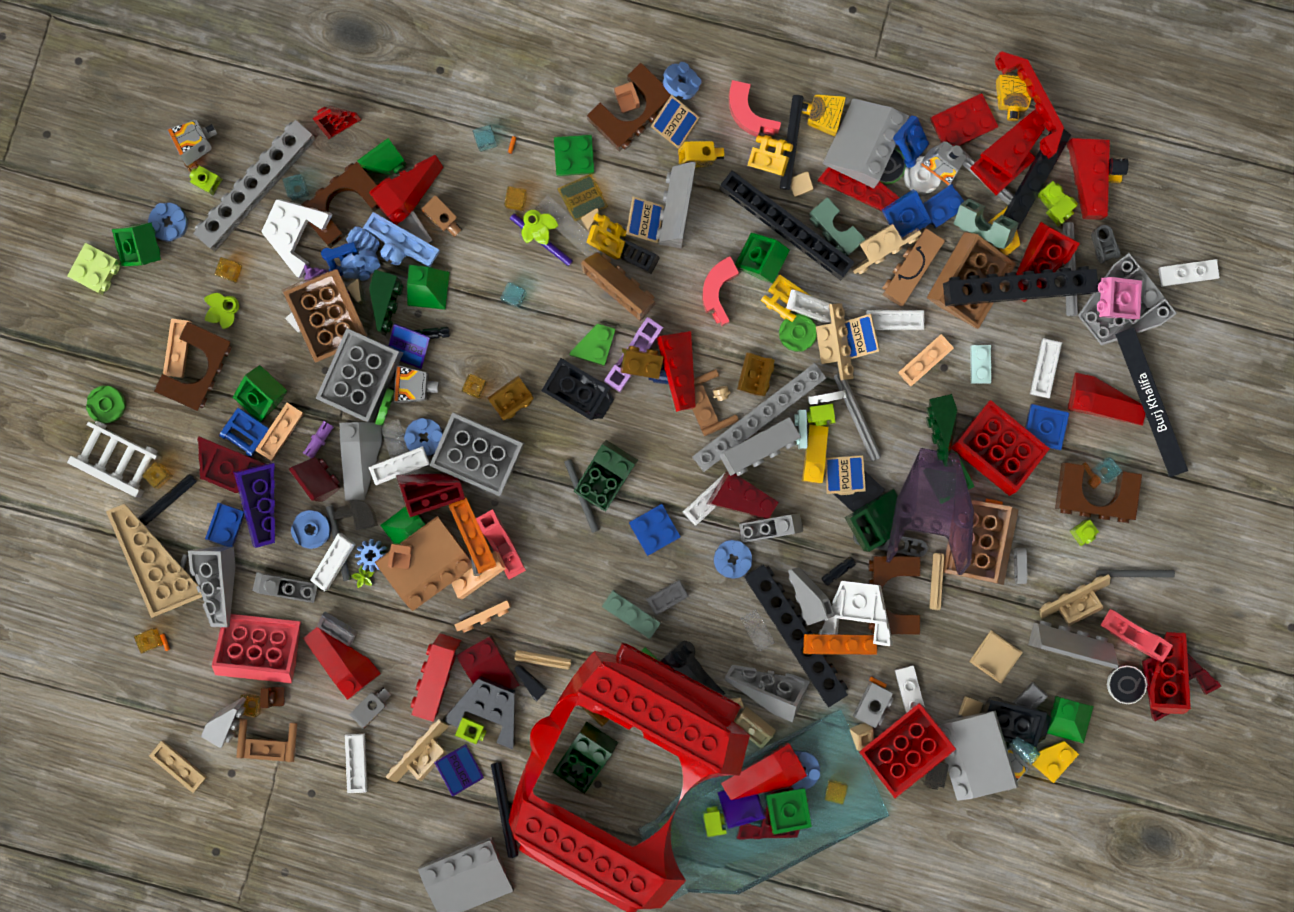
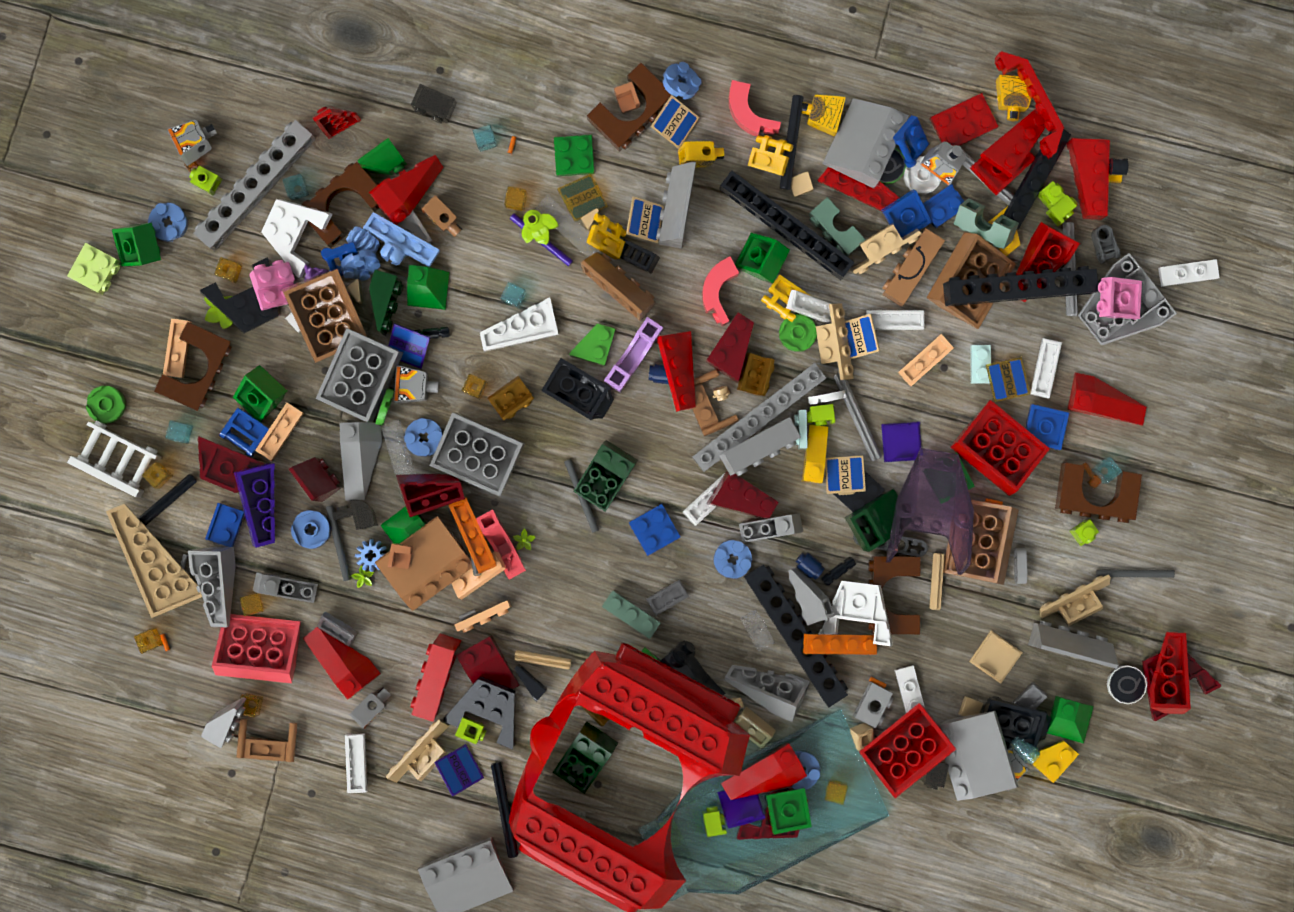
tan plate [149,740,207,793] -> none
reddish brown bracket [260,687,285,708] -> none
medium lavender pin [303,421,334,458] -> none
white plate [310,533,355,591] -> none
white plate [369,446,430,485] -> none
pearl gold bracket [620,346,663,379] -> none
dark green slope [926,394,958,467] -> none
coral arch [1100,609,1173,662] -> none
black tile [1115,327,1188,477] -> none
none -> clear light blue piece [165,420,193,444]
none -> black wing [200,257,279,334]
none -> clear yellow piece [240,593,264,616]
none -> bright pink plate [249,260,295,311]
none -> clear smoke brick [411,84,457,124]
none -> white wing [480,297,559,352]
none -> lime plant [513,528,535,550]
none -> dark red wedge [706,312,754,383]
none -> dark blue brick [795,552,825,580]
none -> dark purple piece [881,422,922,462]
none -> piece [986,357,1030,402]

